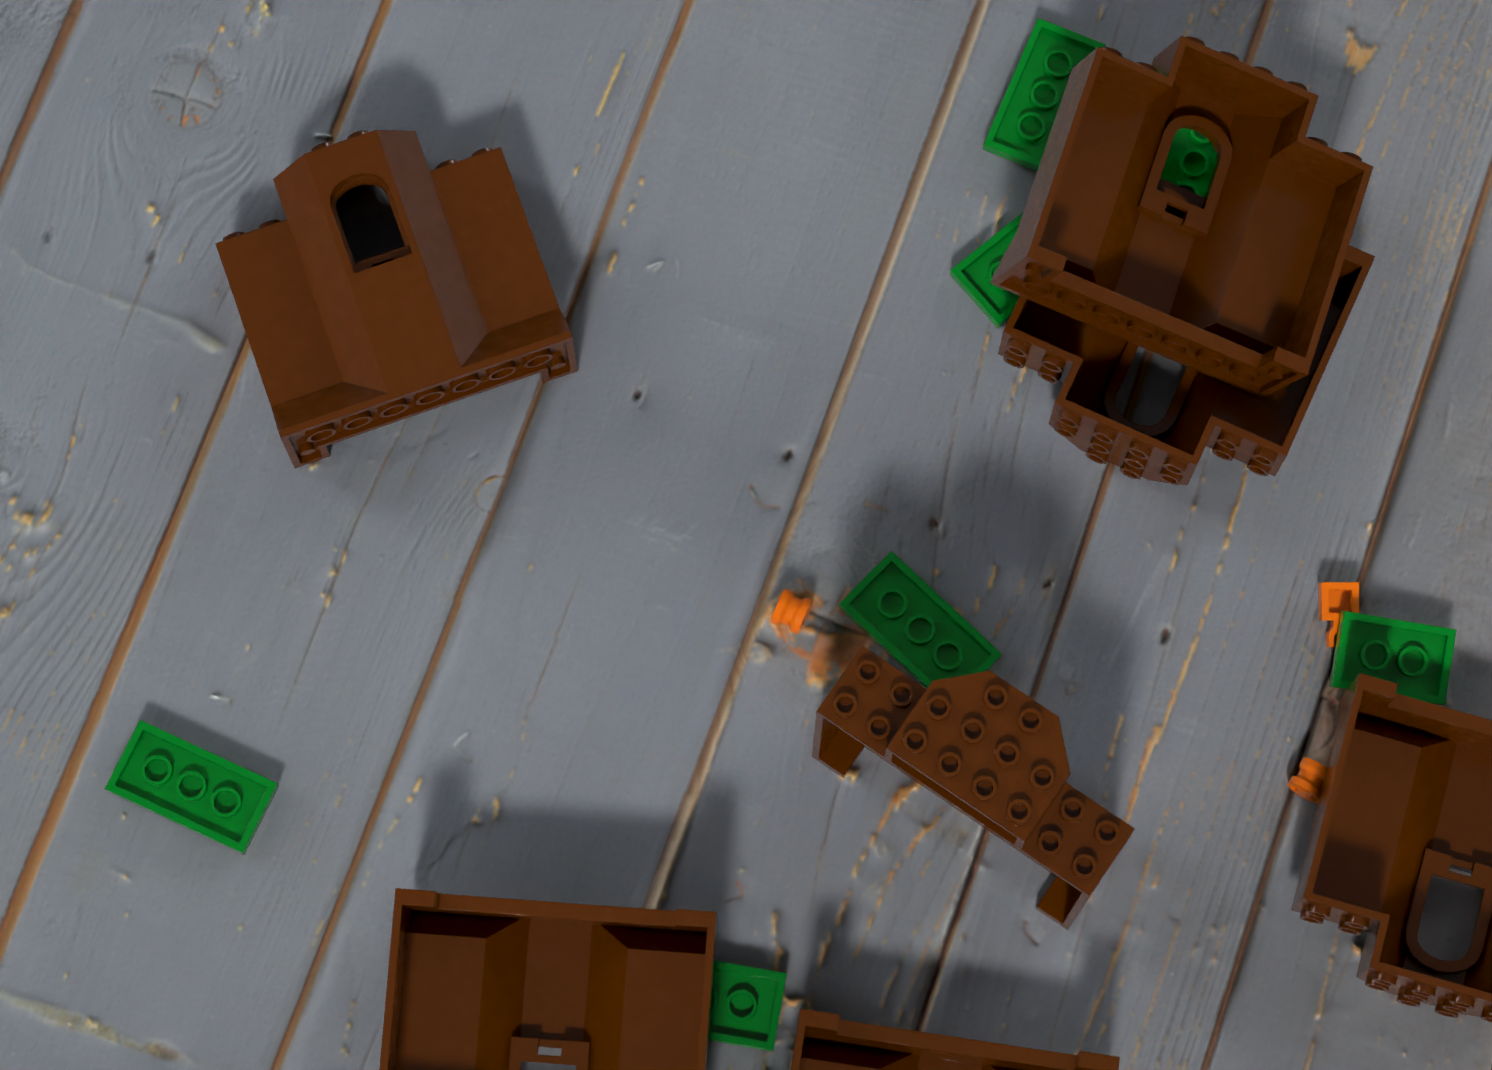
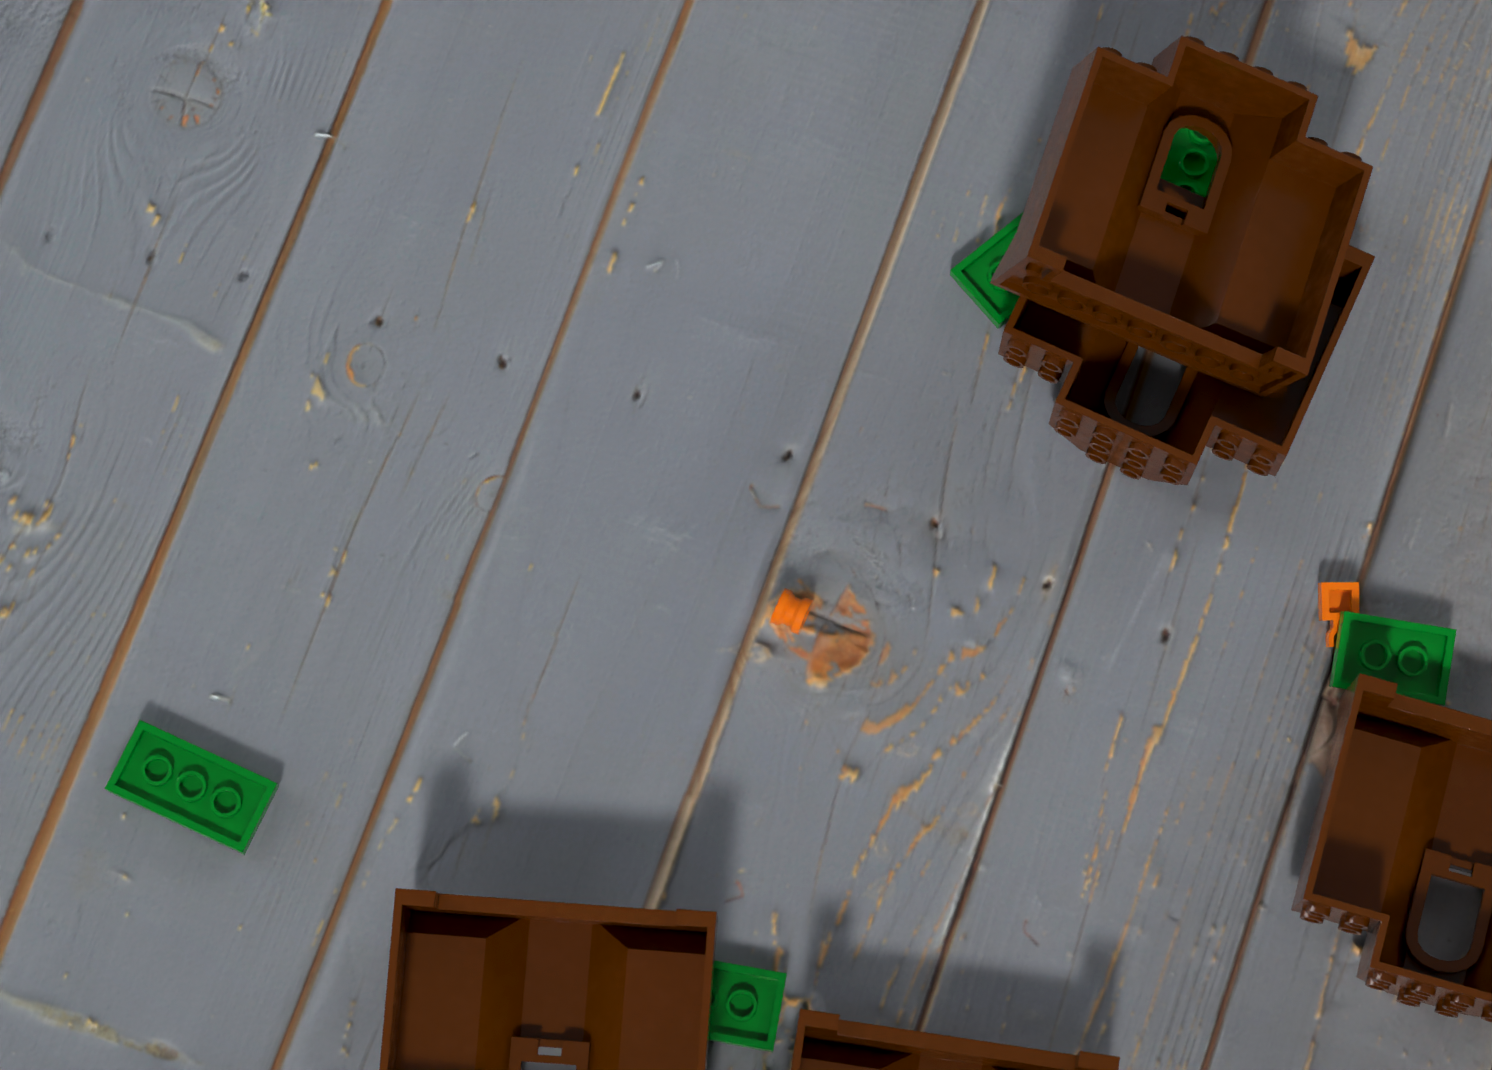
reddish brown panel [215,130,578,468] -> none
reddish brown panel [812,646,1135,930] -> none
green plate [838,551,1002,689] -> none
green plate [983,18,1106,171] -> none
orange wheel [1287,757,1327,804] -> none

